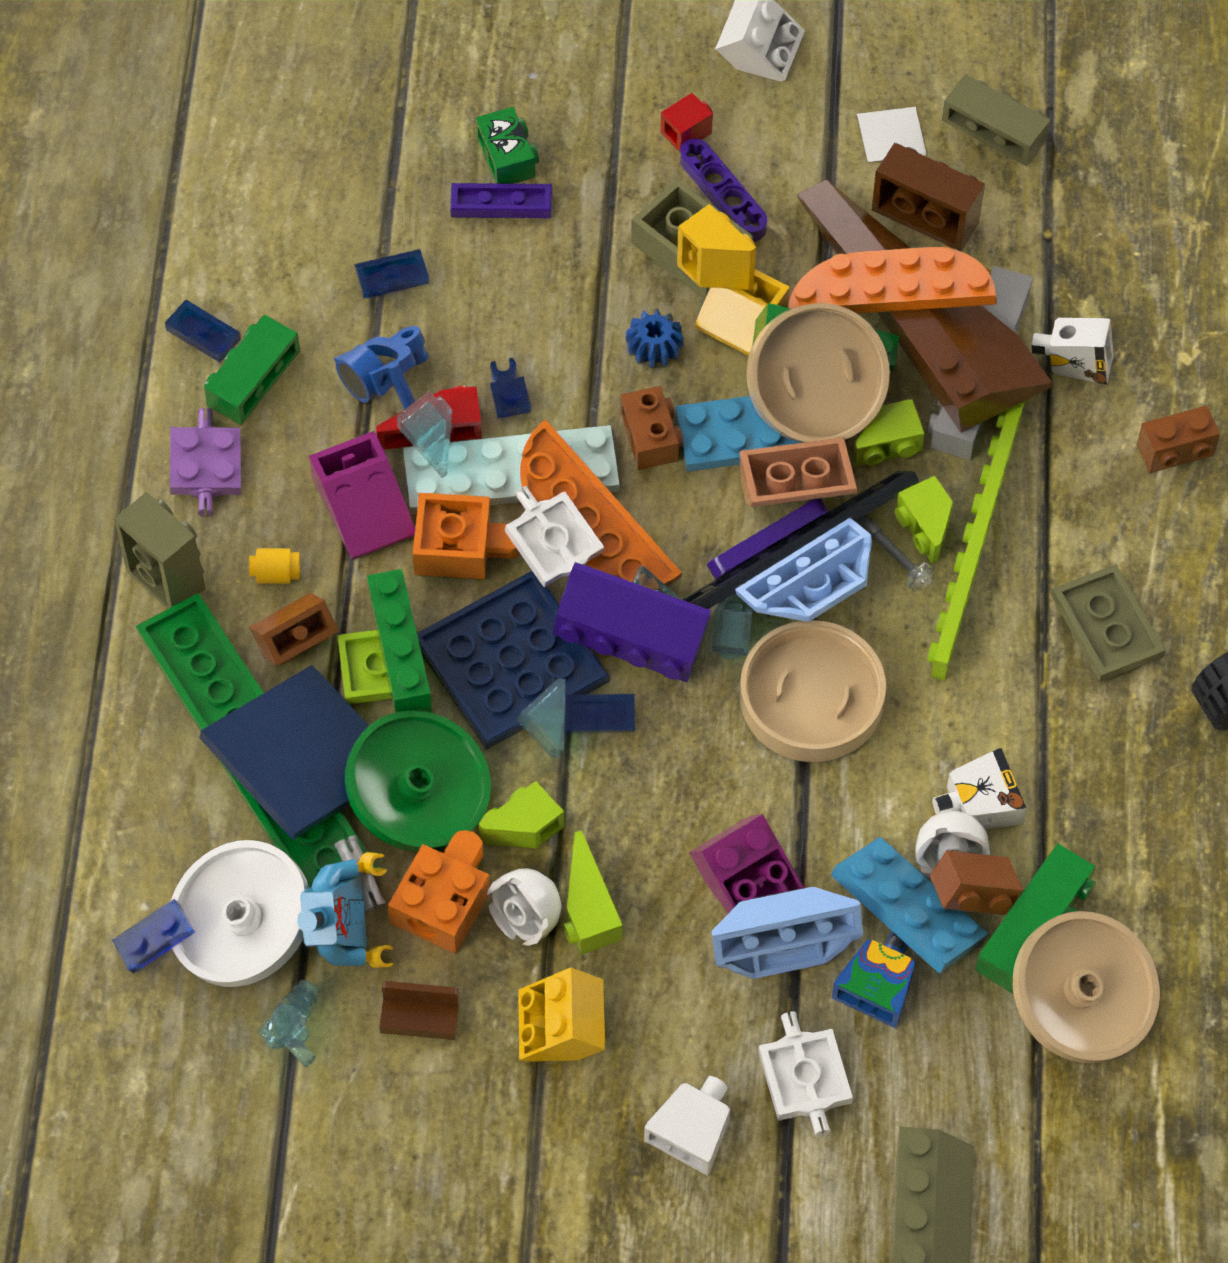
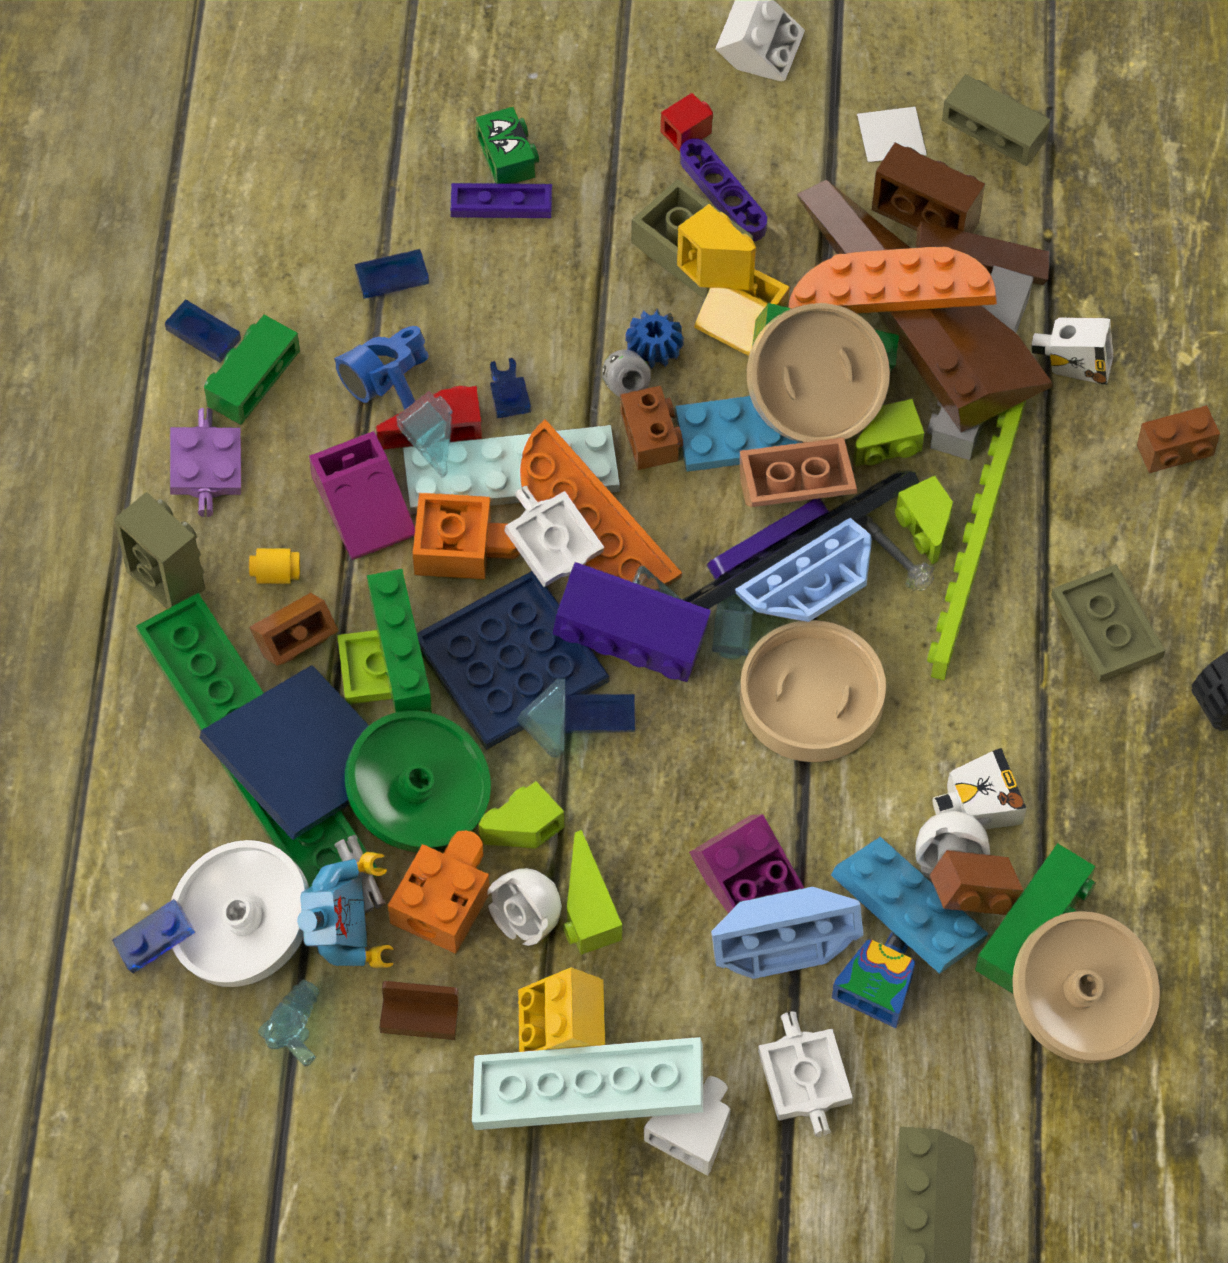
none -> light aqua plate [472,1037,703,1130]
none -> light grey head [602,350,651,397]
none -> reddish brown tile [916,221,1049,286]

